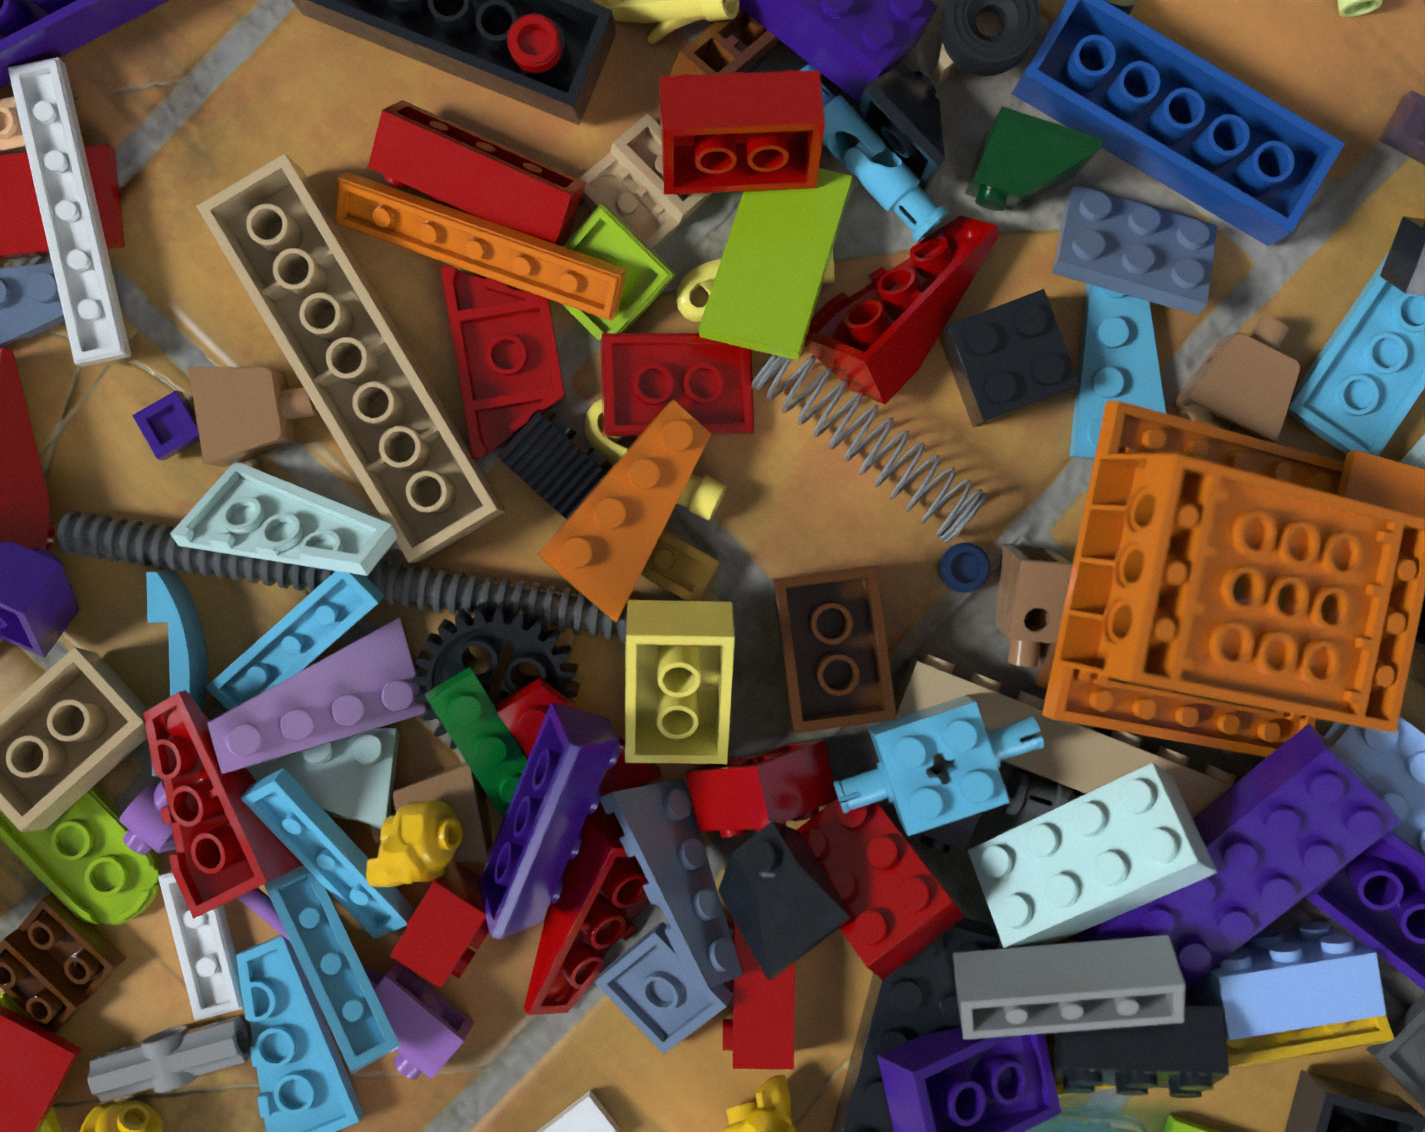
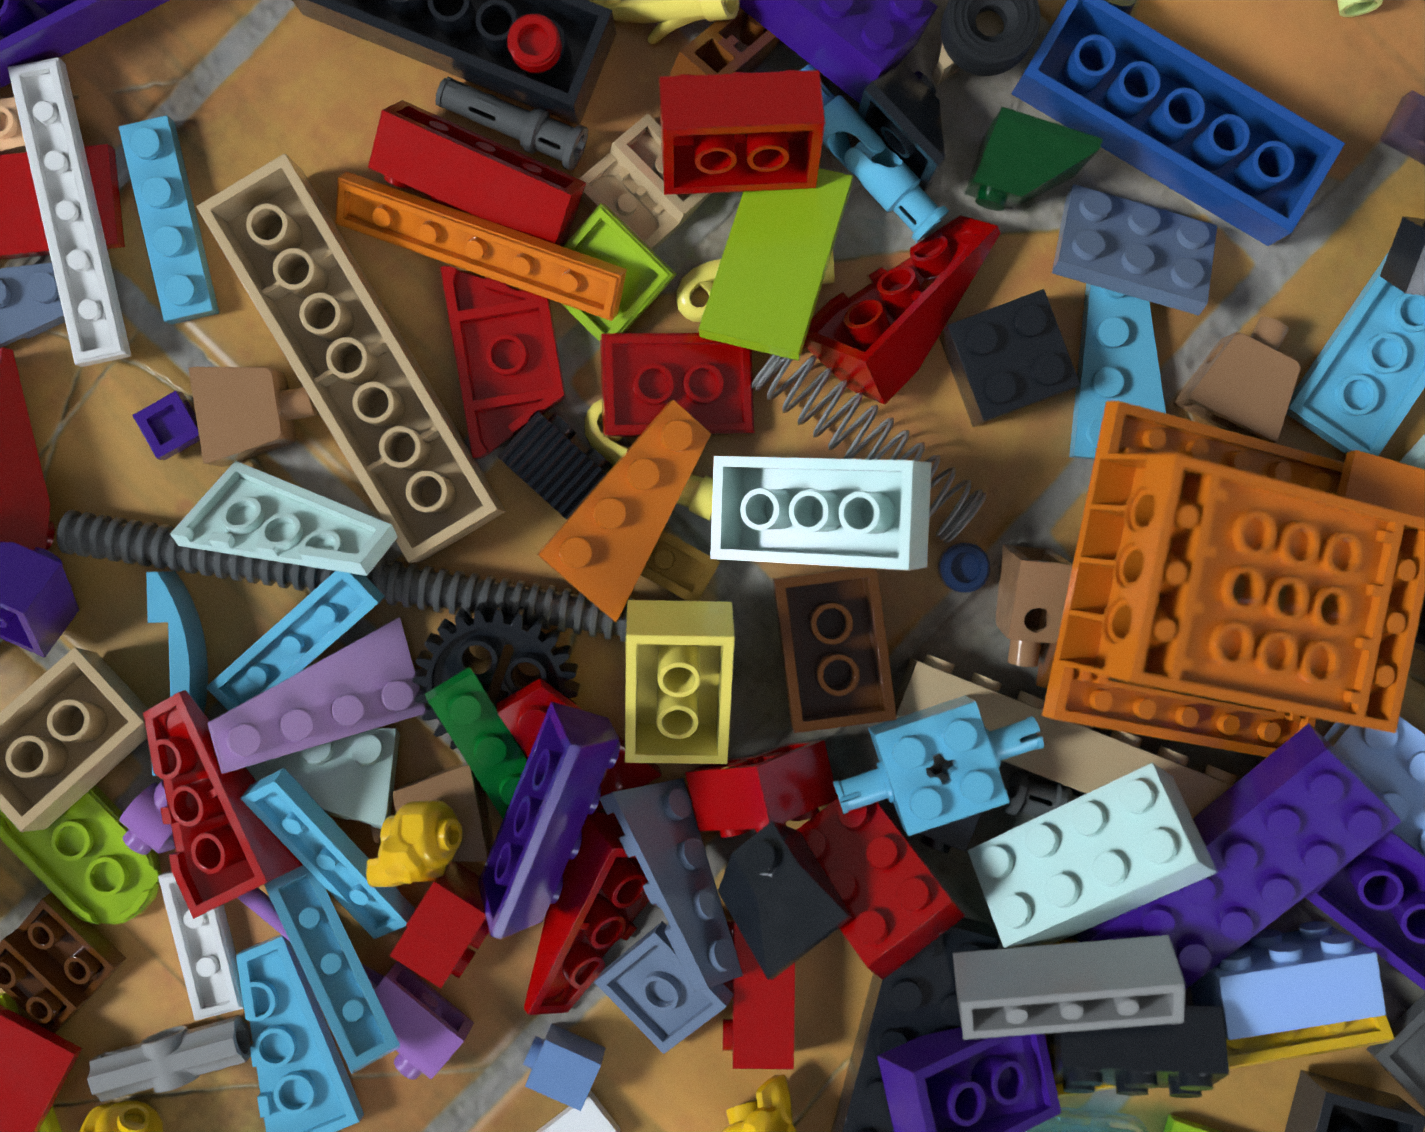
none -> medium azure plate [119,115,219,325]
none -> dark grey pin [435,77,588,171]
none -> medium blue brick [523,1023,605,1111]
none -> light aqua brick [710,456,931,570]

